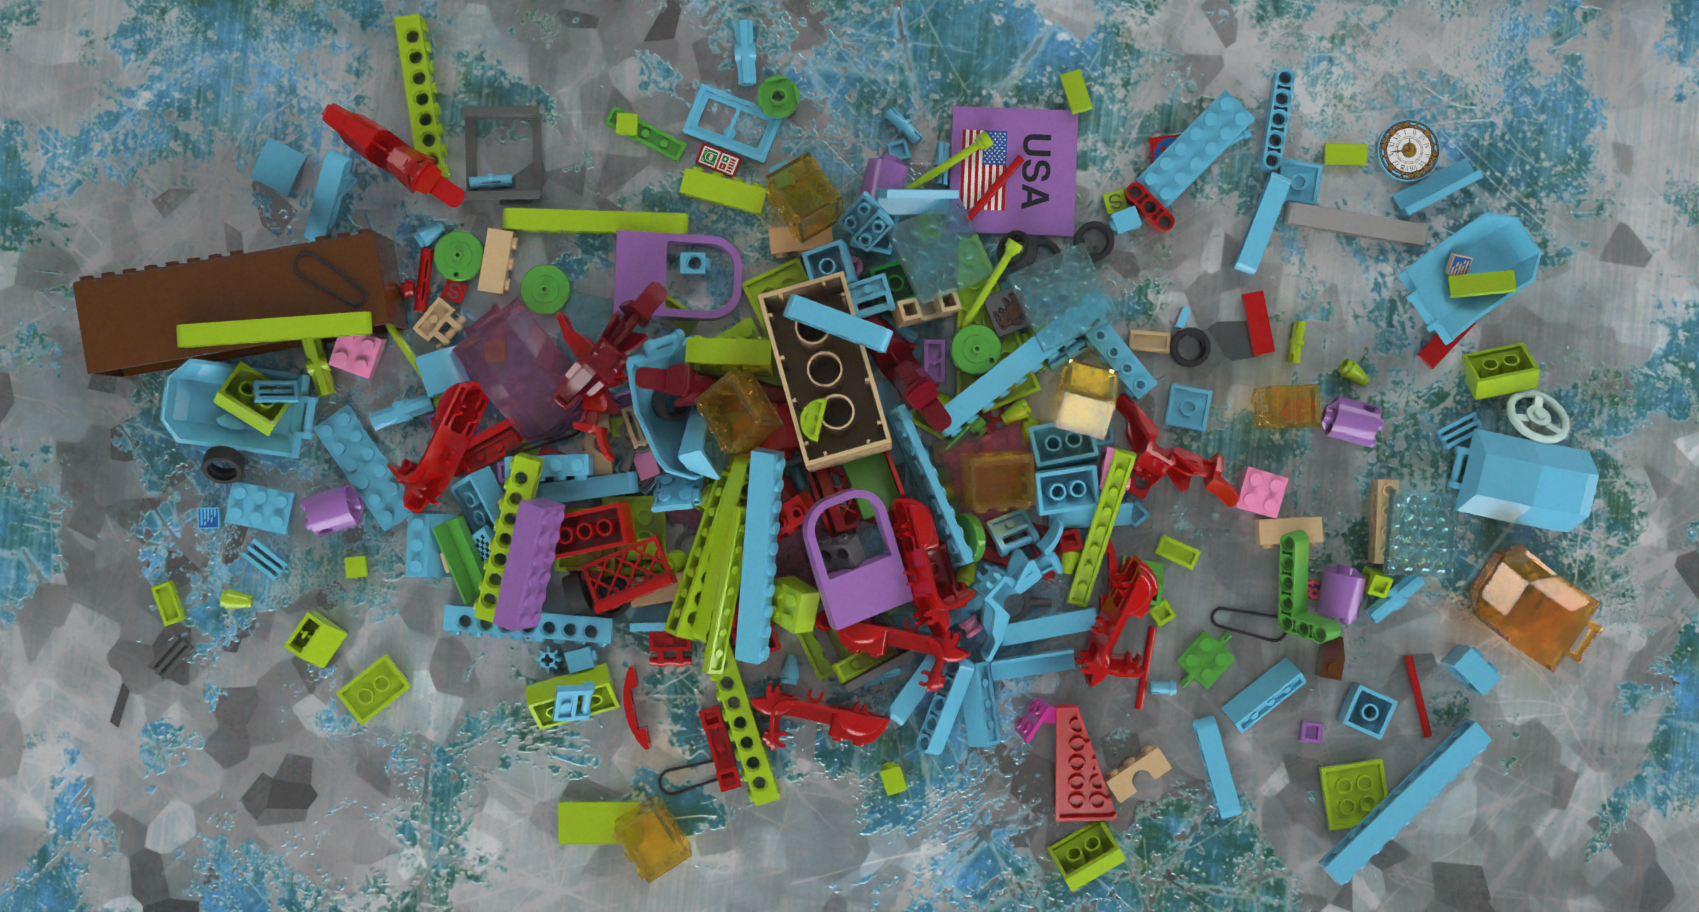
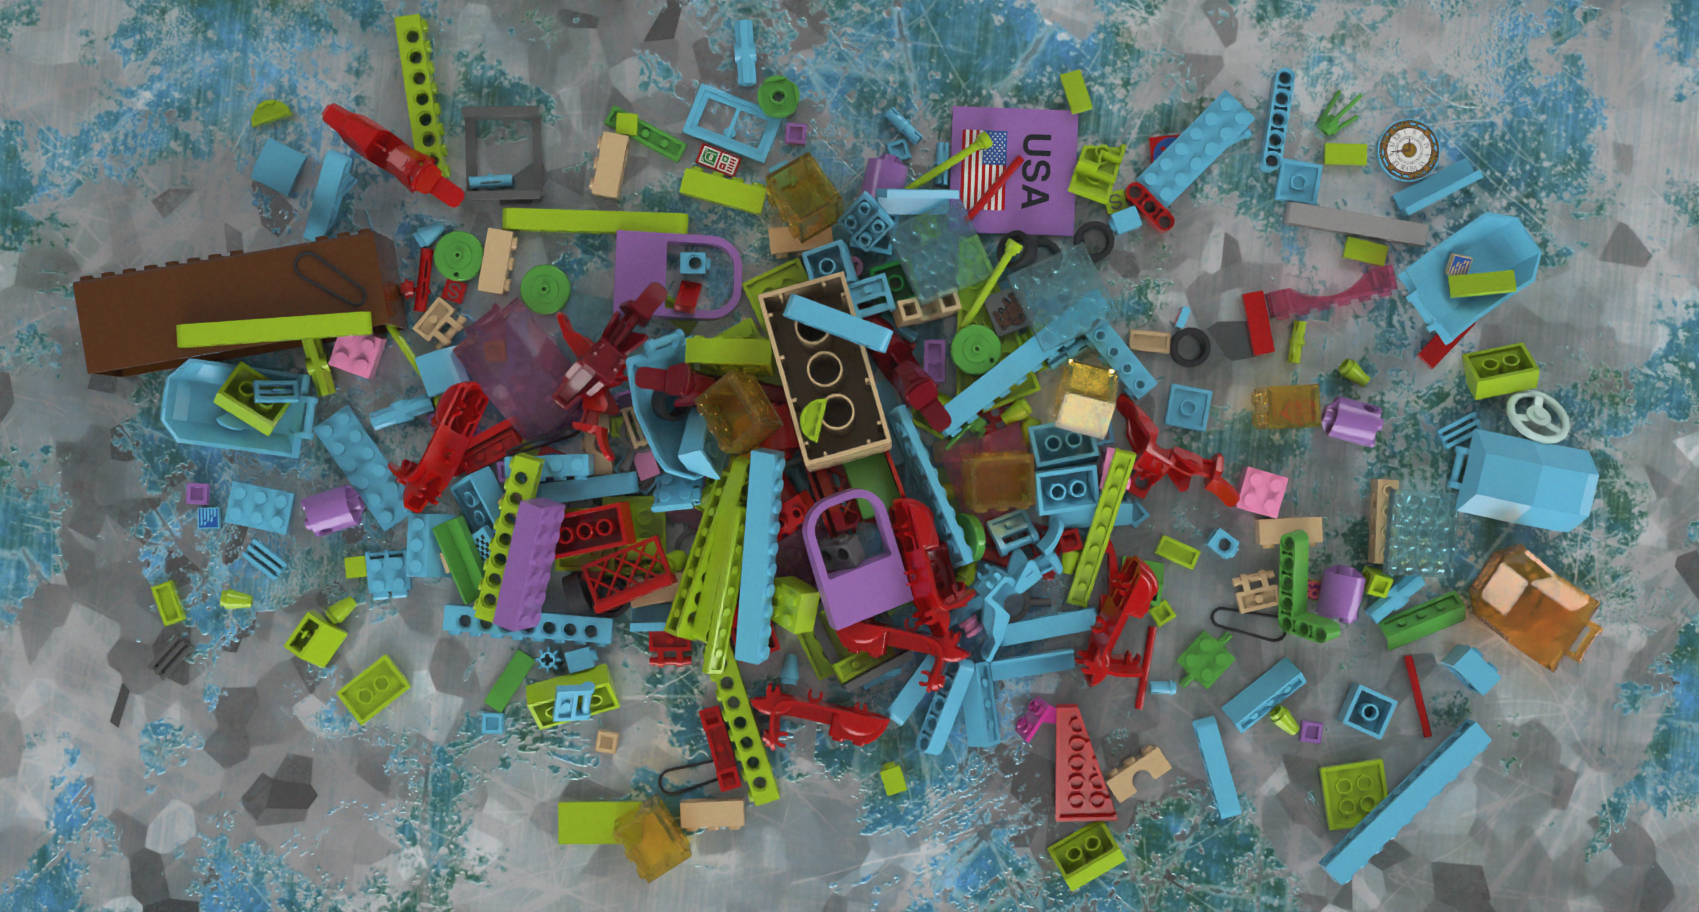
black tyre [201,446,245,484] -> none
red slope [623,665,652,750] -> none
red plate [815,610,832,631] -> none
medium azure beam [1233,171,1292,276] -> none
reddish brown slope [1315,636,1345,681] -> none
none -> medium lavender plate [186,483,211,505]
none -> lime tile [251,99,293,128]
none -> lime cone [325,595,358,625]
none -> medium azure plate [365,548,412,600]
none -> medium azure tile [481,712,504,734]
none -> bright green tile [483,649,536,713]
none -> tan brick [589,131,631,201]
none -> tan tile [595,729,619,754]
none -> red tile [674,280,702,314]
none -> tan brick [680,797,745,831]
none -> medium lavender tile [785,122,807,146]
none -> lime slope [1067,144,1127,205]
none -> medium azure brick [1204,527,1240,559]
none -> tan plate [1231,569,1279,614]
none -> clear pink arch [1265,265,1398,321]
none -> lime cone [1269,705,1300,736]
none -> bright green plant [1317,90,1362,136]
none -> lime tile [1342,236,1389,267]
none -> bright green panel [1378,590,1466,651]

